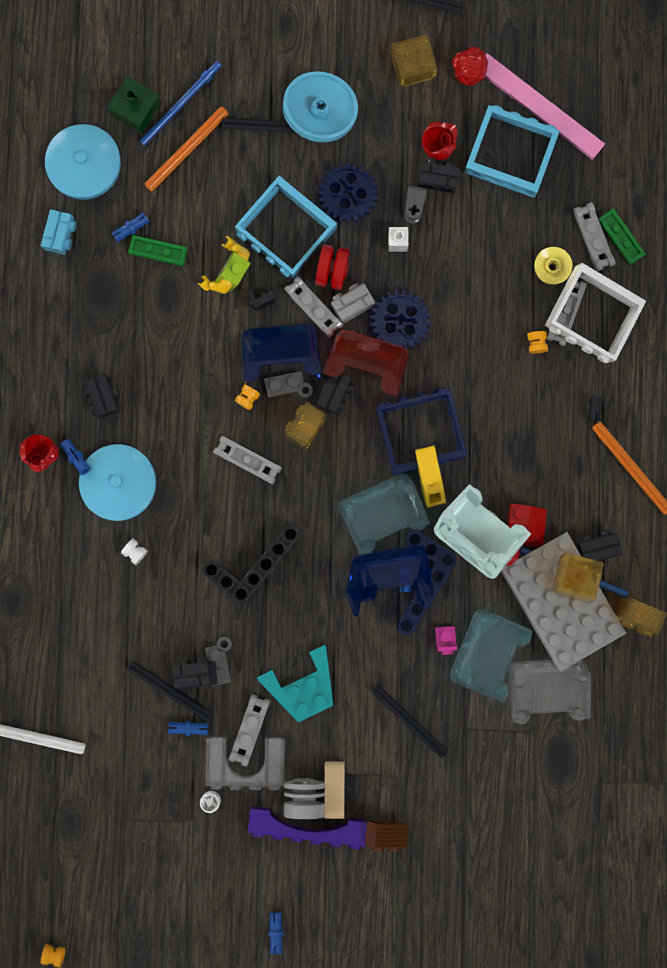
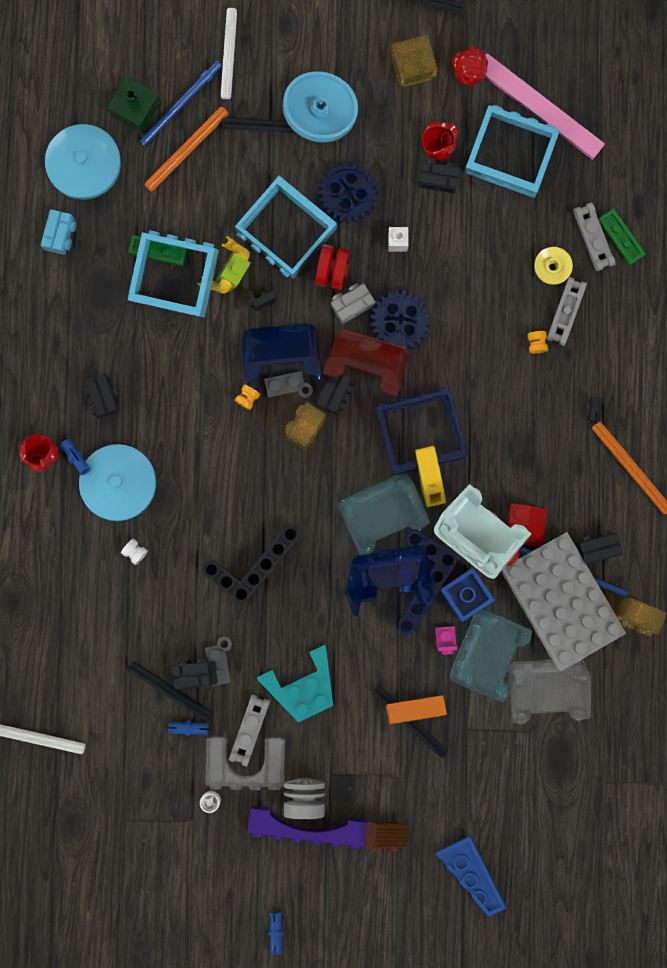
light orange wheel [41,944,66,968] -> none
blue pin [111,212,150,243] -> none
light grey plate [213,436,282,485] -> none
light grey plate [284,276,343,338] -> none
tan beam [325,761,344,819] -> none
dark grey piece [404,185,427,224] -> none
white window [545,263,646,363] -> none
clear yellow brick [552,552,604,603] -> none
none -> medium azure window [128,230,219,318]
none -> white axle [221,8,237,99]
none -> orange tile [386,695,447,724]
none -> blue wing [435,835,506,917]
none -> blue brick [439,568,495,622]

